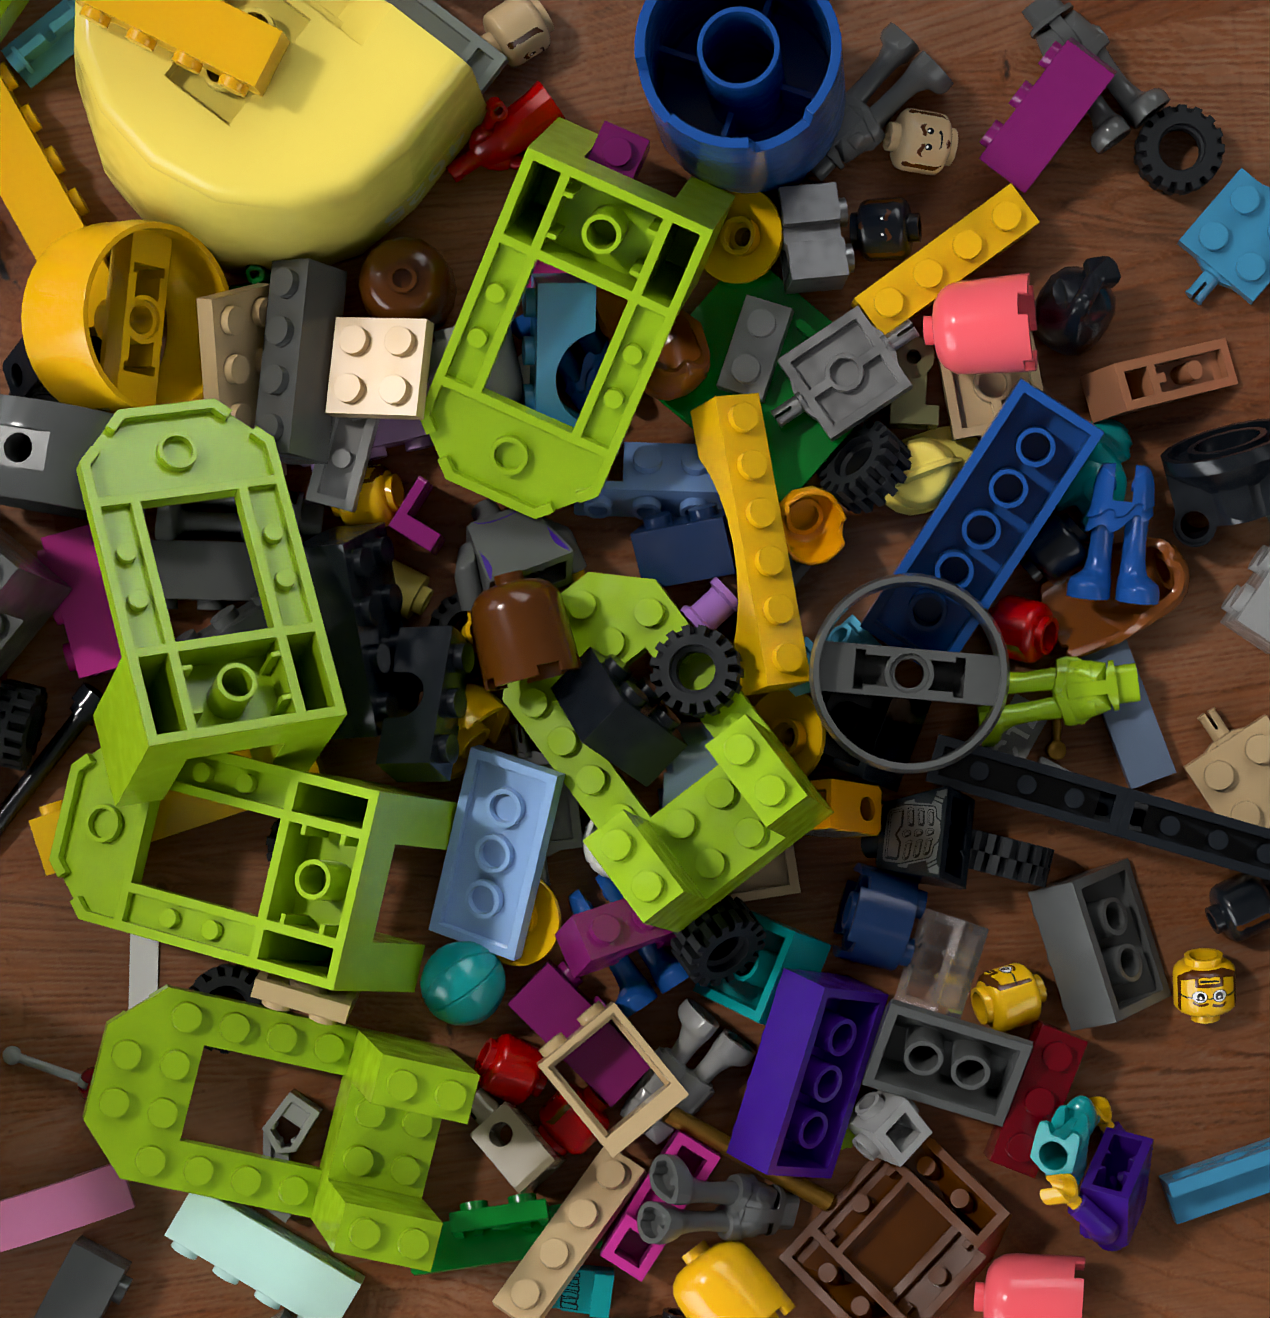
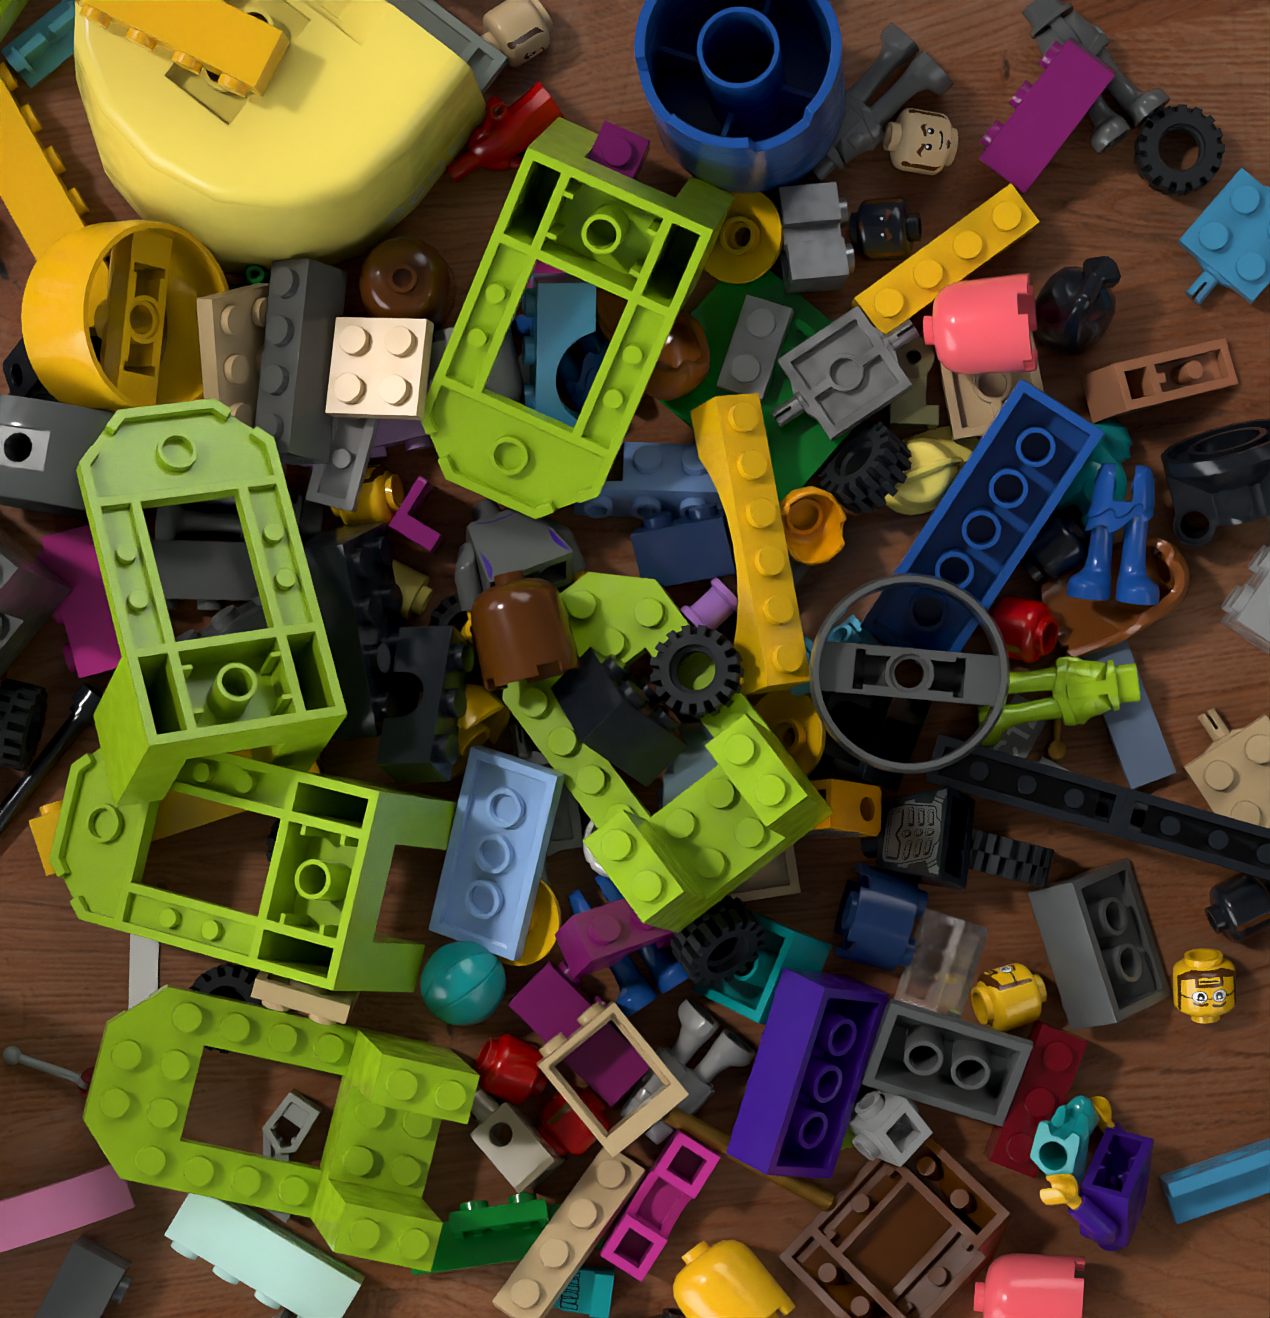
dark grey piece [637,1154,800,1245] -> none

